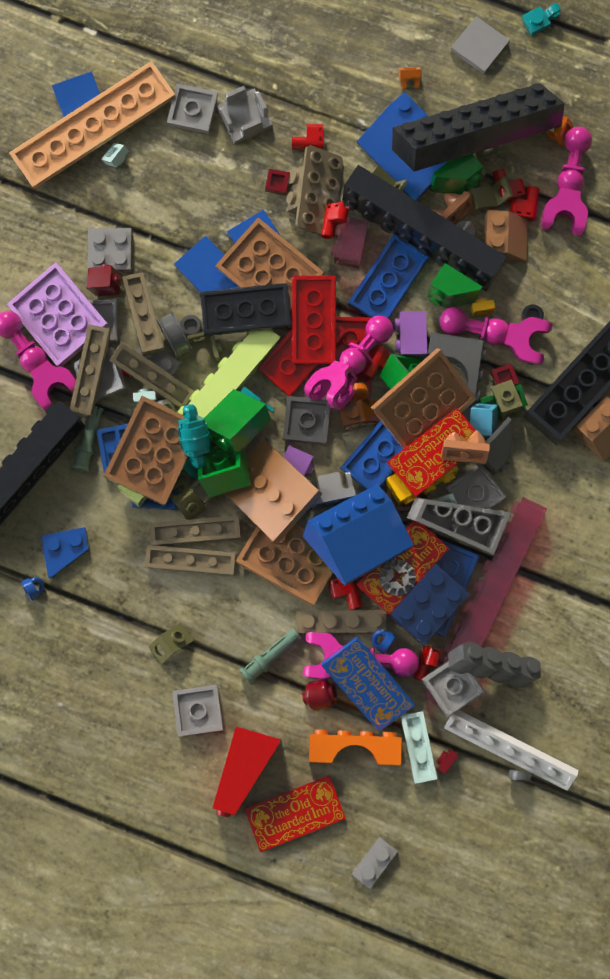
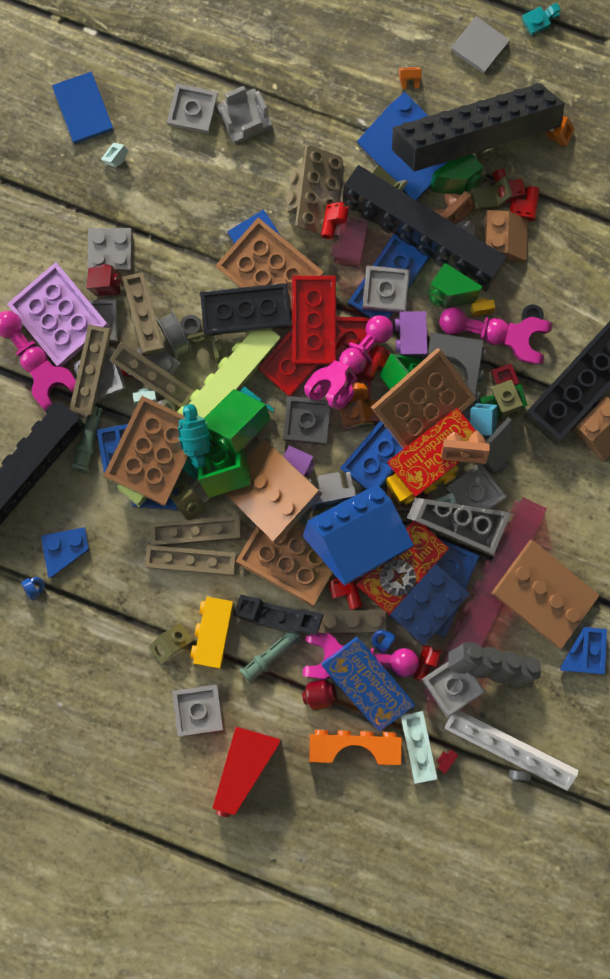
light nougat plate [9,61,175,189] -> none
blue tile [174,236,239,292] -> none
red tile [244,775,346,852] -> none
dark red plate [265,169,290,195] -> none
red piece [292,124,324,150] -> none
light grey plate [352,837,398,889] -> none
dark pink piece [541,127,592,237] -> none
none -> yellow brick [190,596,234,669]
none -> black slope [233,594,324,636]
none -> light grey tile [362,266,410,313]
none -> medium nougat plate [491,540,599,649]
none -> blue wing [560,627,607,675]

